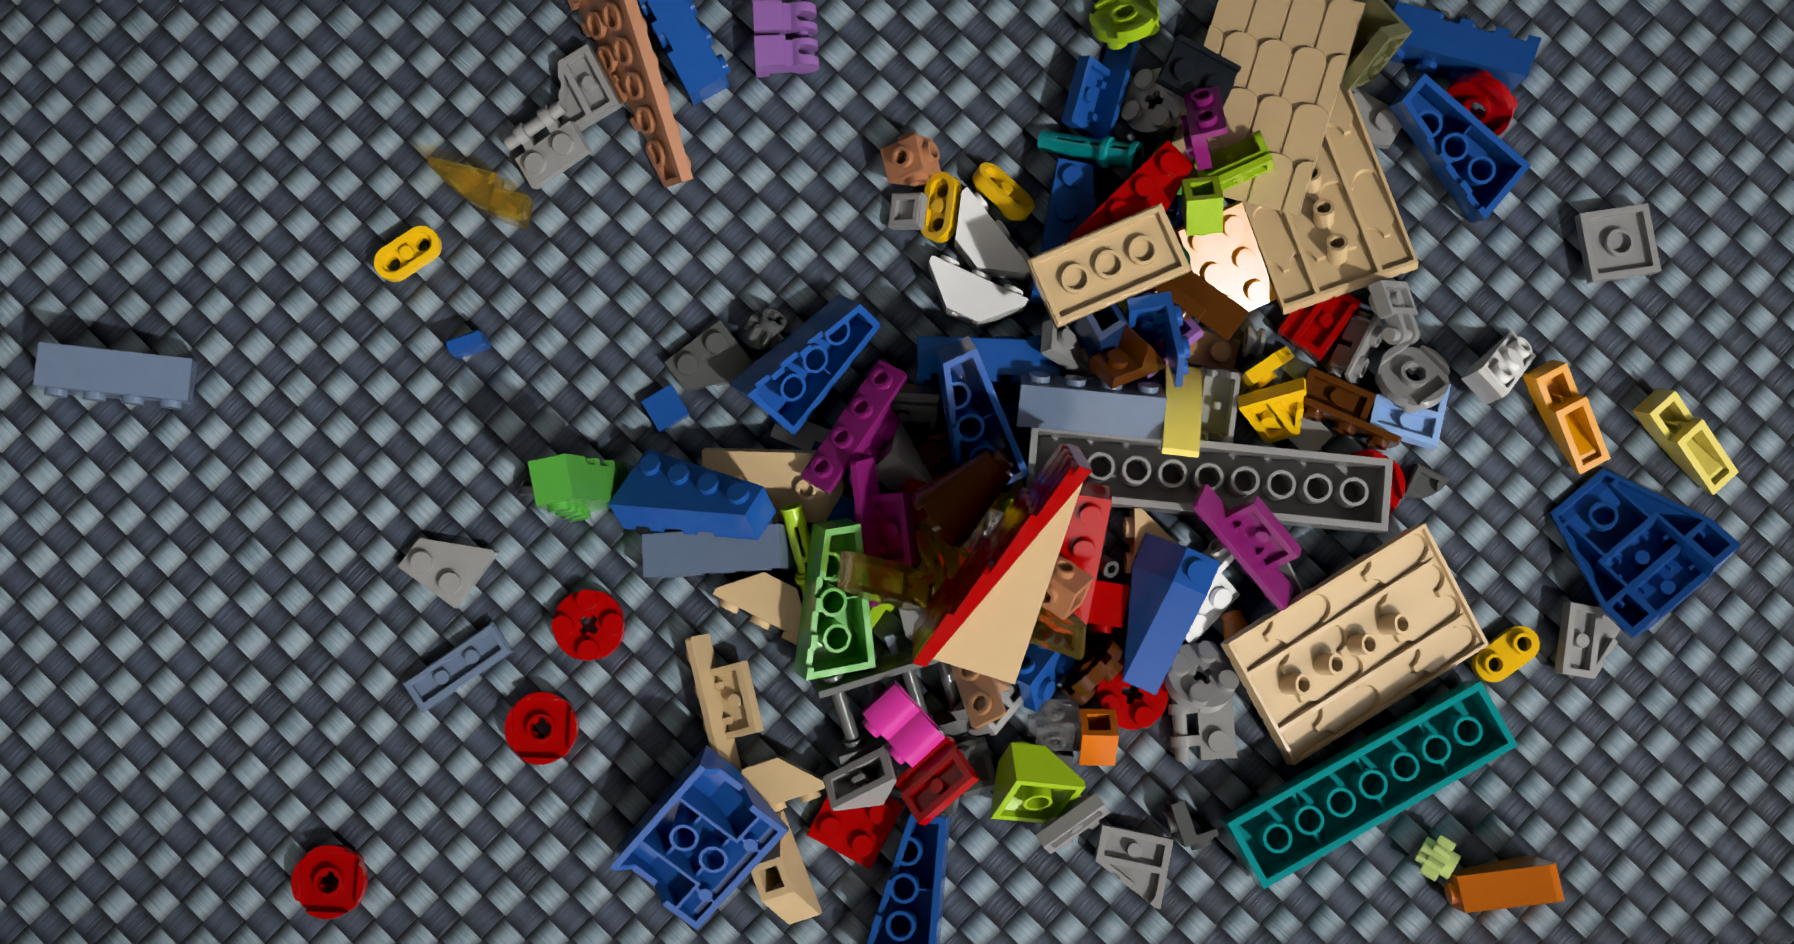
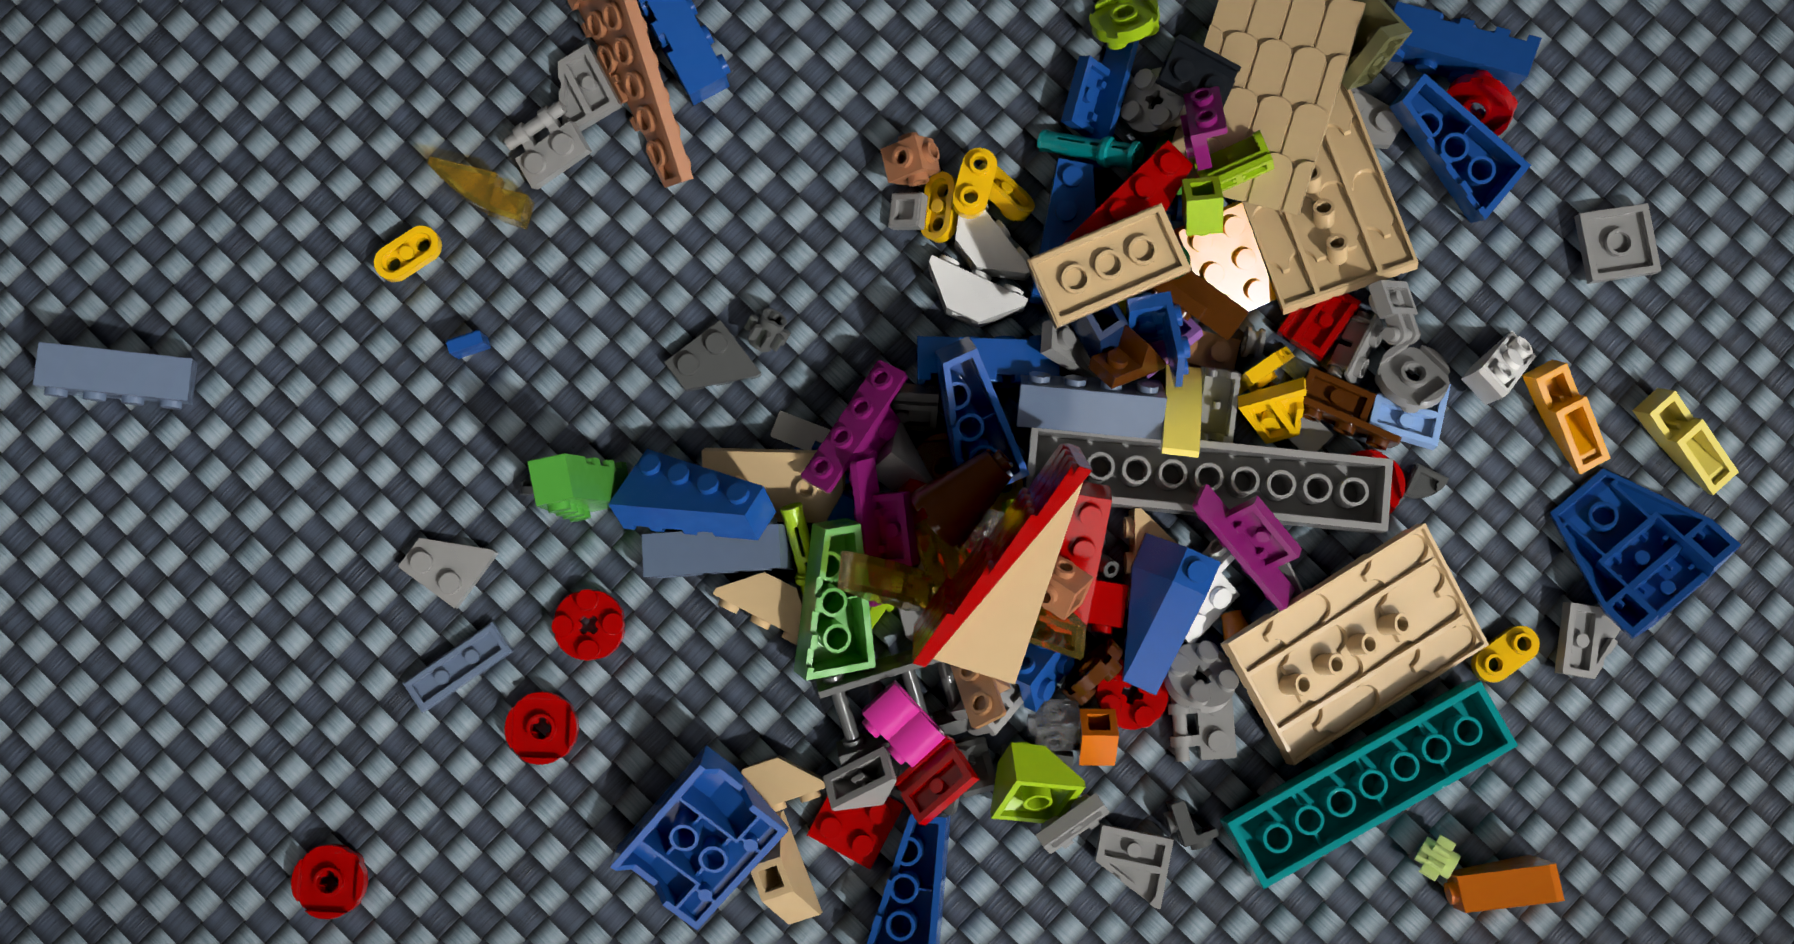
blue tile [641,384,690,433] -> none
tan bracket [685,634,764,773] -> none
blue wedge [729,294,882,436] -> none
medium lavender legs [752,0,819,78] -> none
none -> yellow plate [952,148,997,219]

